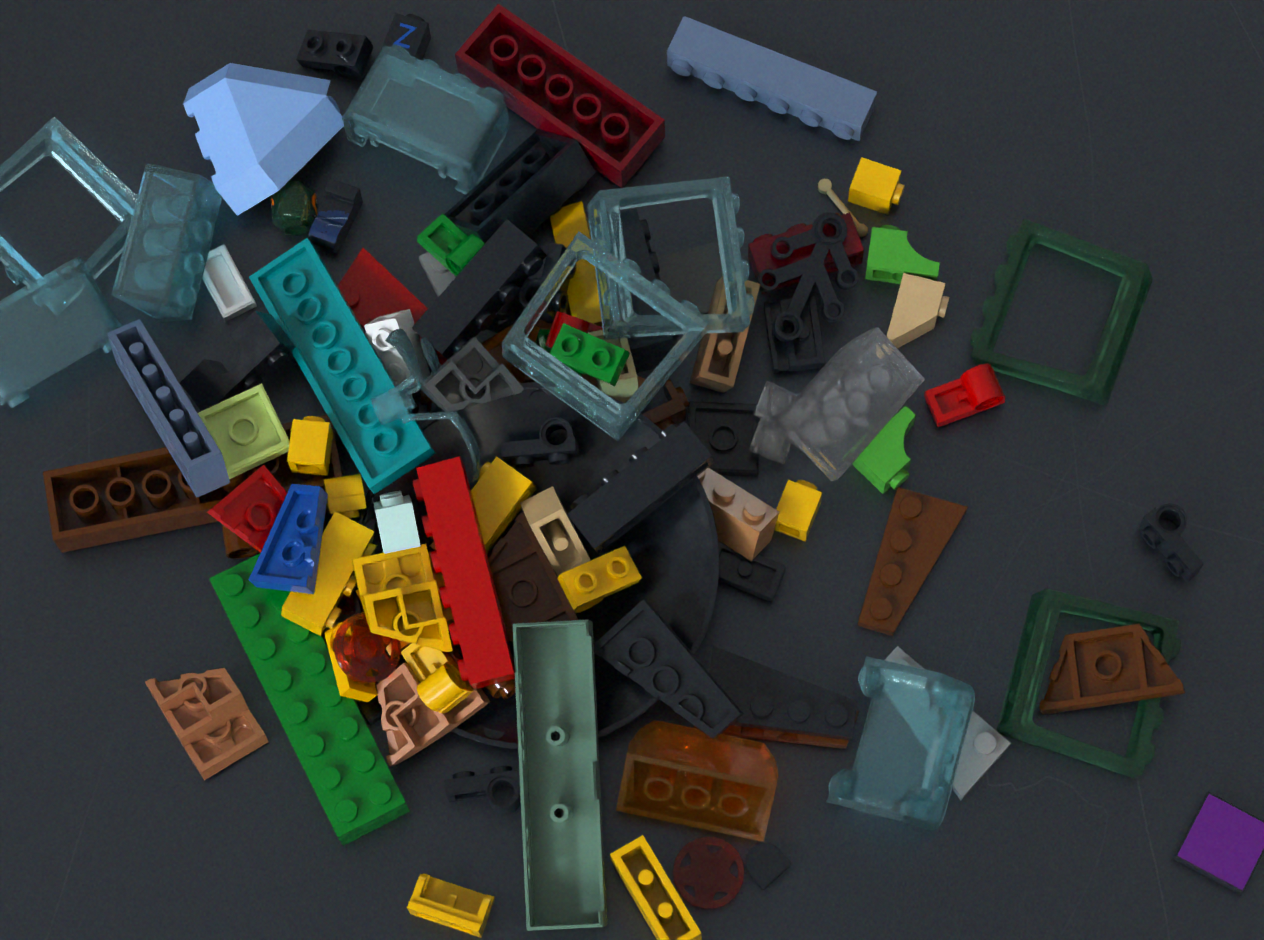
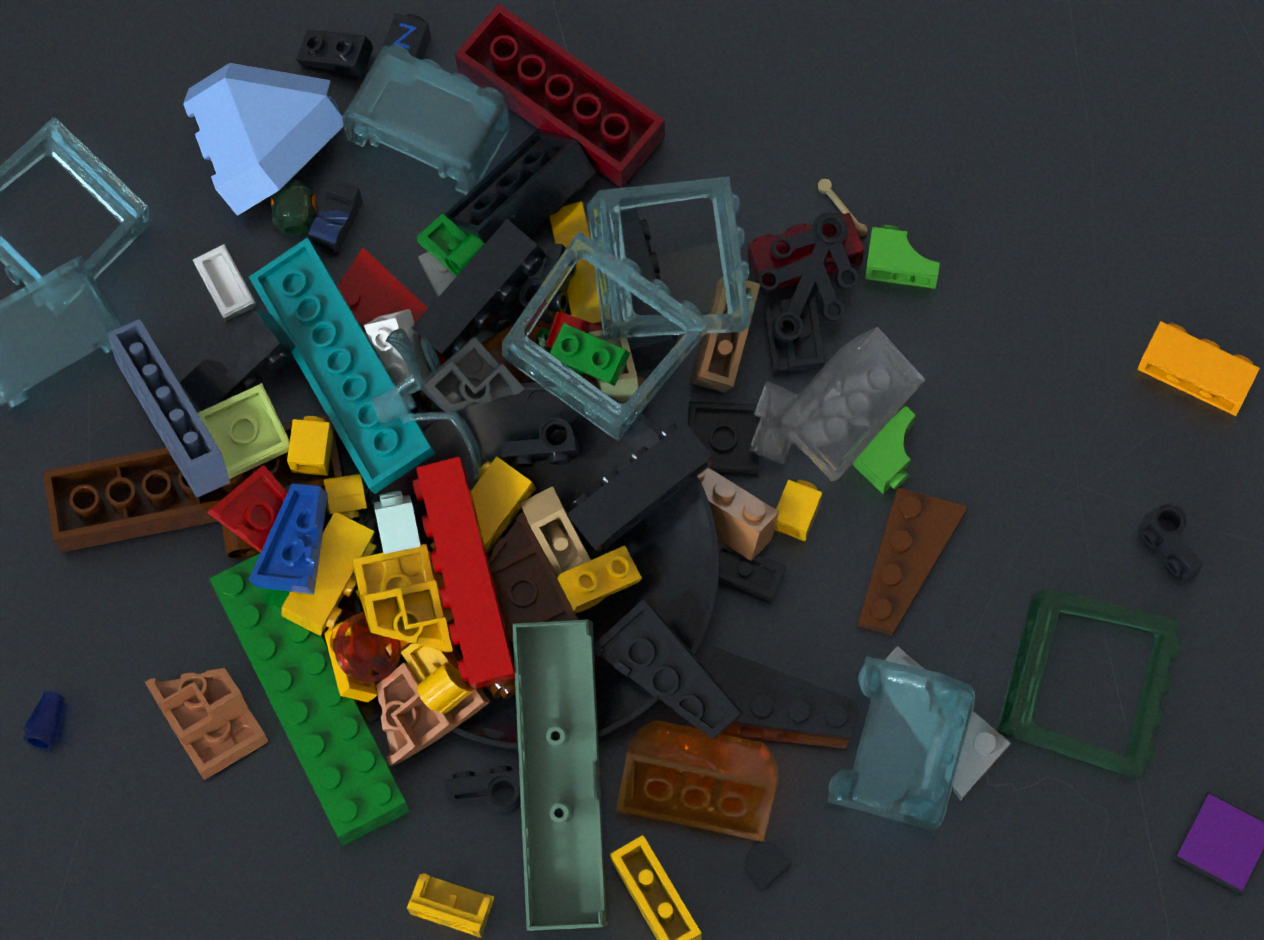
clear light blue slope [111,163,223,323] -> none
reddish brown bracket [643,379,689,431] -> none
sand blue brick [667,16,877,142] -> none
clear red wheel [673,837,744,909] -> none
yellow brick [848,157,905,215] -> none
tan slope [884,273,950,352] -> none
red plate [924,364,1006,427] -> none
clear green windscreen [971,218,1153,406] -> none
reddish brown wing [1039,624,1185,715] -> none
none -> clear blue cone [23,691,65,749]
none -> light orange brick [1137,321,1260,416]

